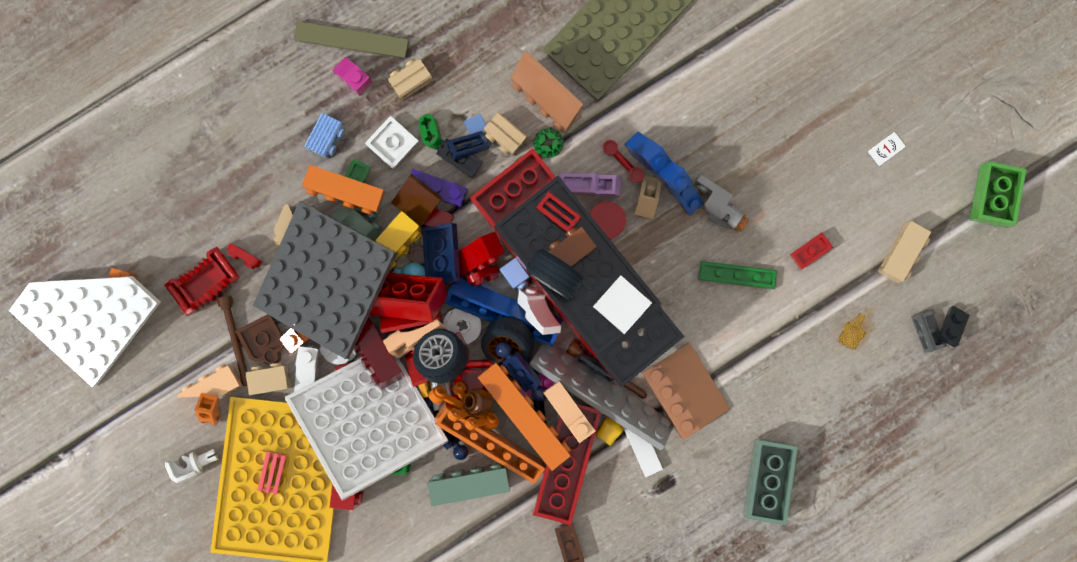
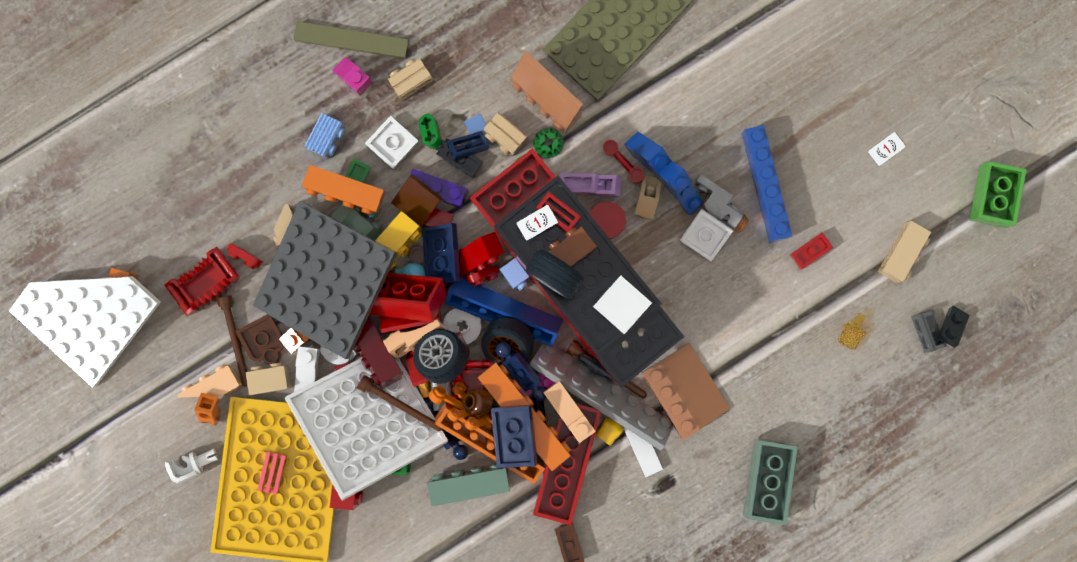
slope [518,286,561,335] -> none
green tile [698,261,777,289] -> none
none -> reddish brown piece [357,375,442,431]
none -> dark blue plate [491,405,537,468]
none -> white sticker [517,205,558,240]
none -> white tile [680,209,733,262]
none -> blue brick [742,125,792,243]

